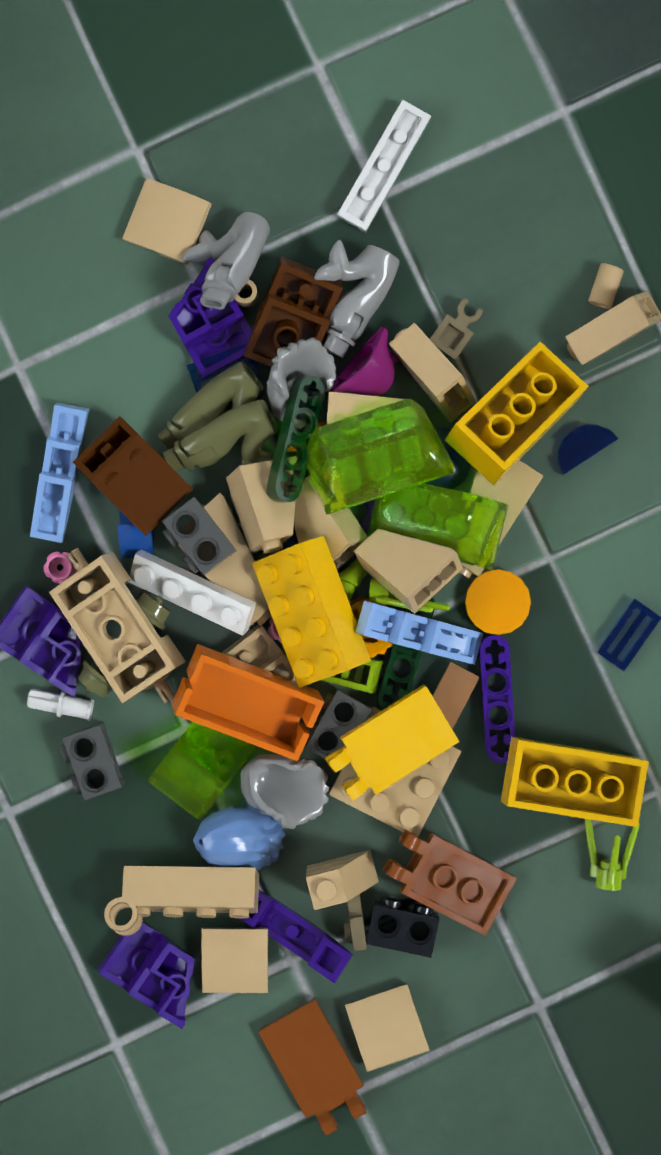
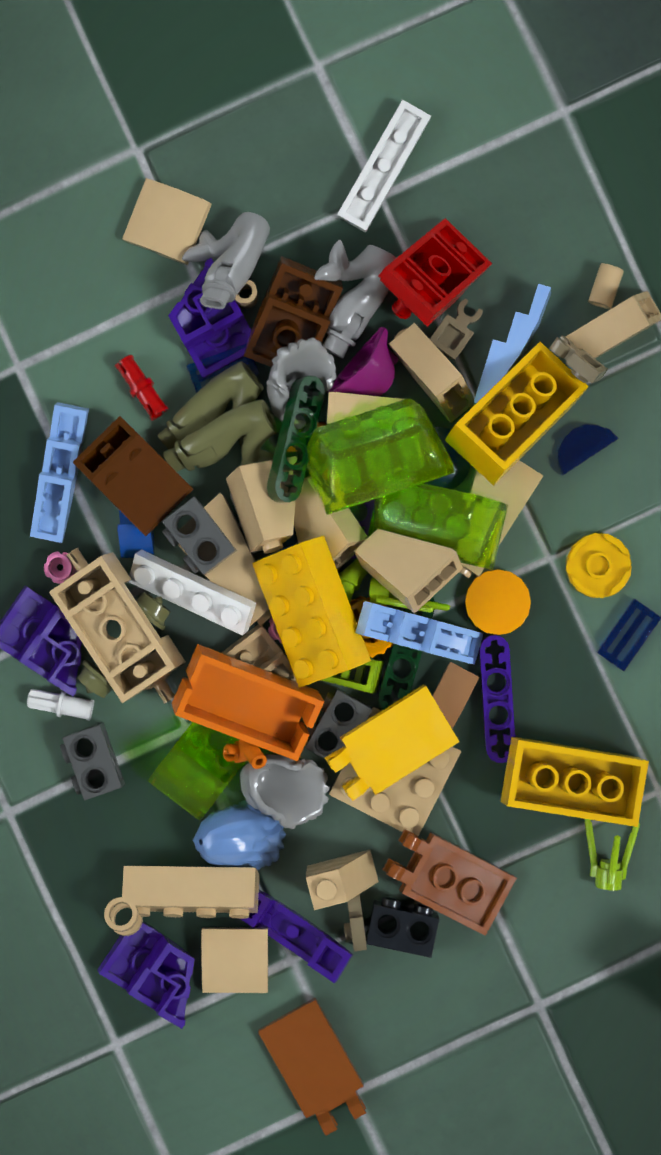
tan slope [345,984,430,1072] -> none
none -> red pin [115,355,169,421]
none -> orange arm [223,740,267,769]
none -> red brick [378,218,492,327]
none -> light blue slope [473,284,551,405]
none -> dark tan plate [549,335,608,384]
none -> yellow tile [565,533,632,598]

